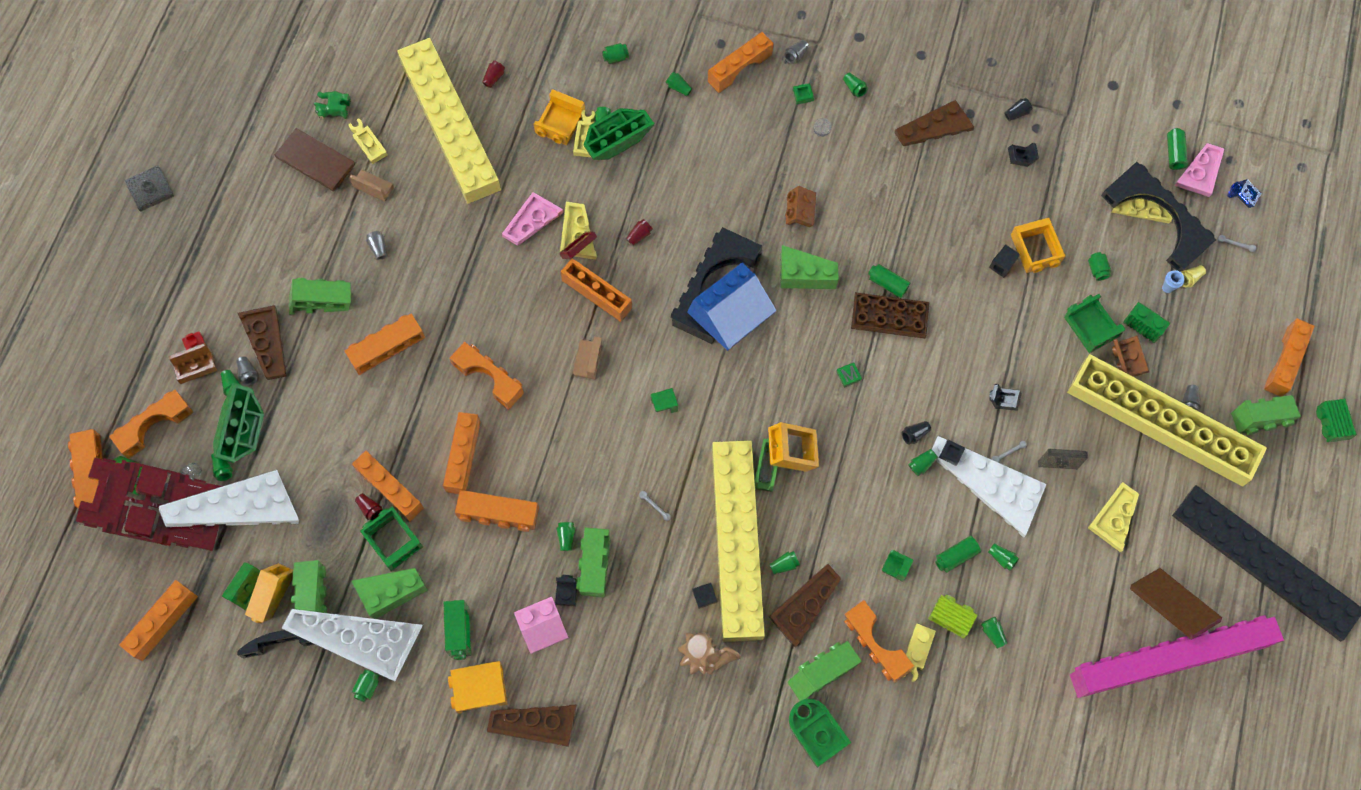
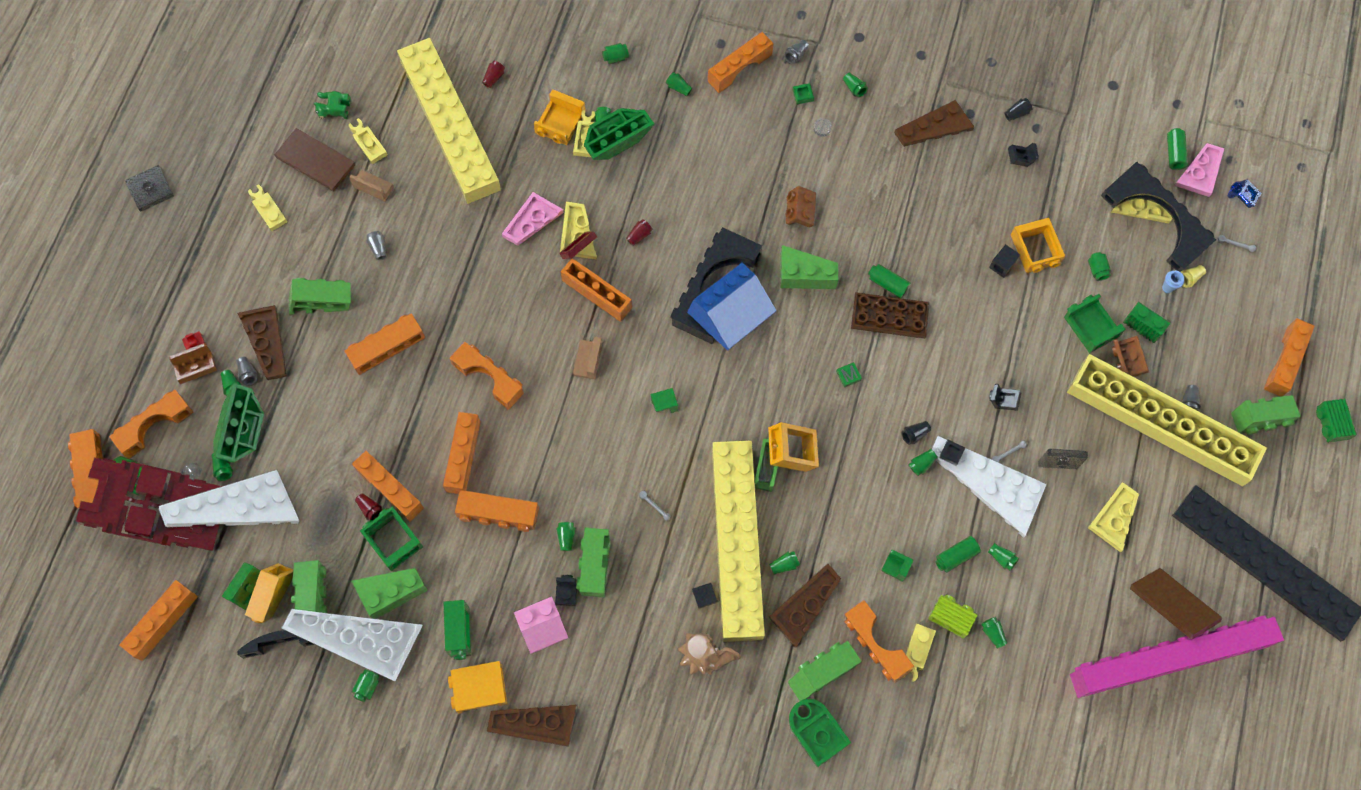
none -> light yellow plate [248,185,287,231]

